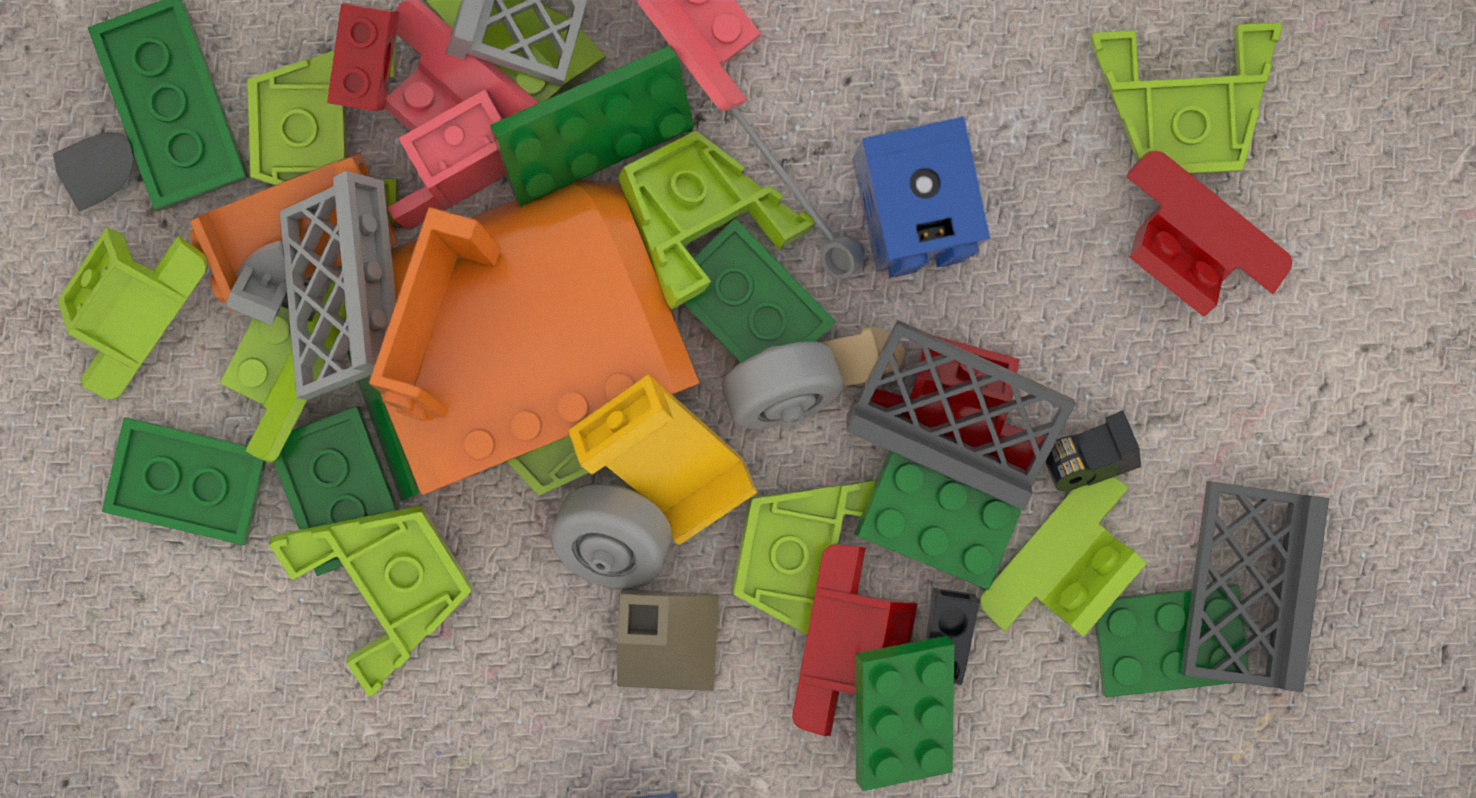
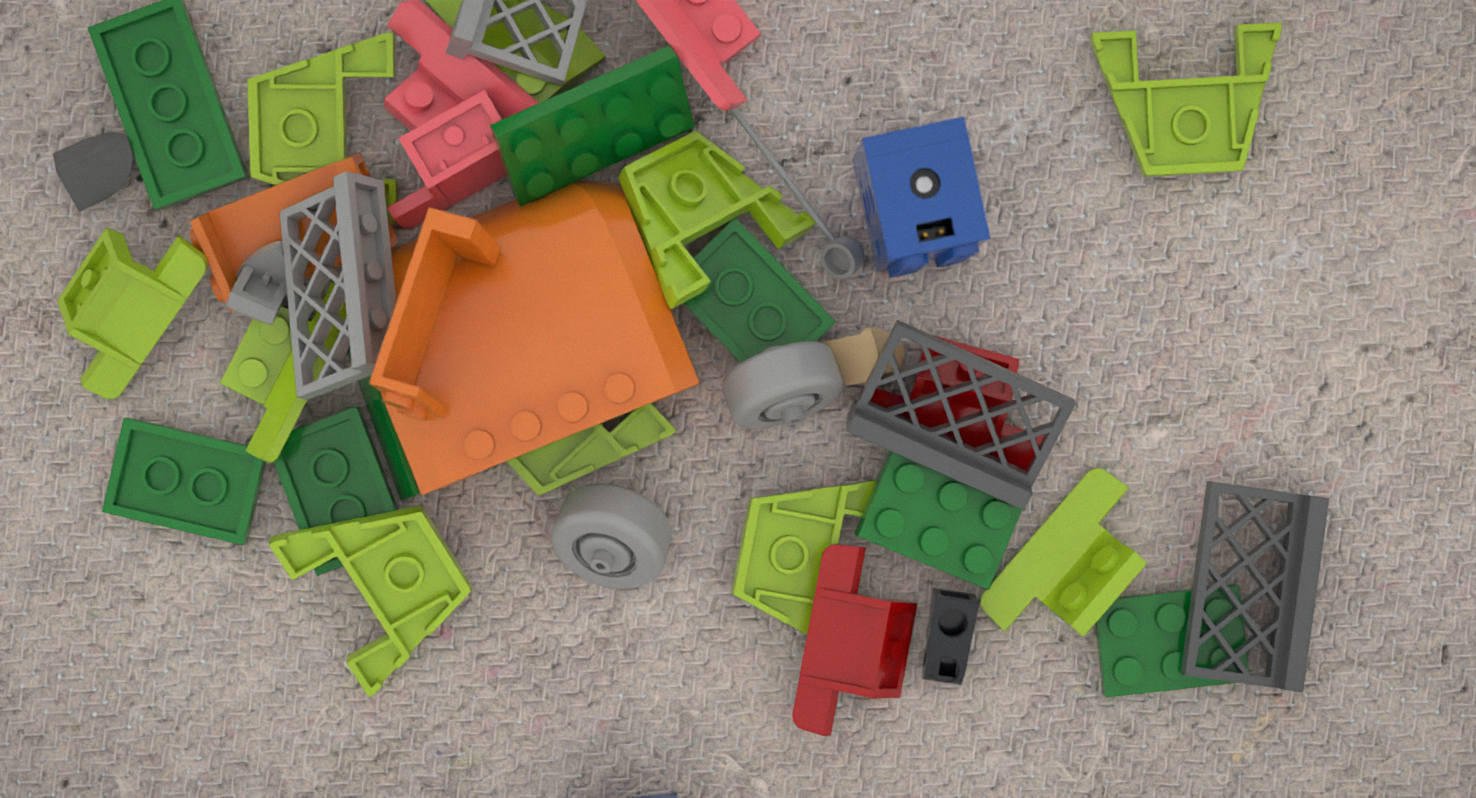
red brick [327,3,399,112] -> none
yellow panel [568,374,758,545] -> none
dark tan slope [617,589,719,691] -> none
green plate [855,636,955,791] -> none
black leg [1045,410,1141,491] -> none
red plate [1127,151,1292,317] -> none

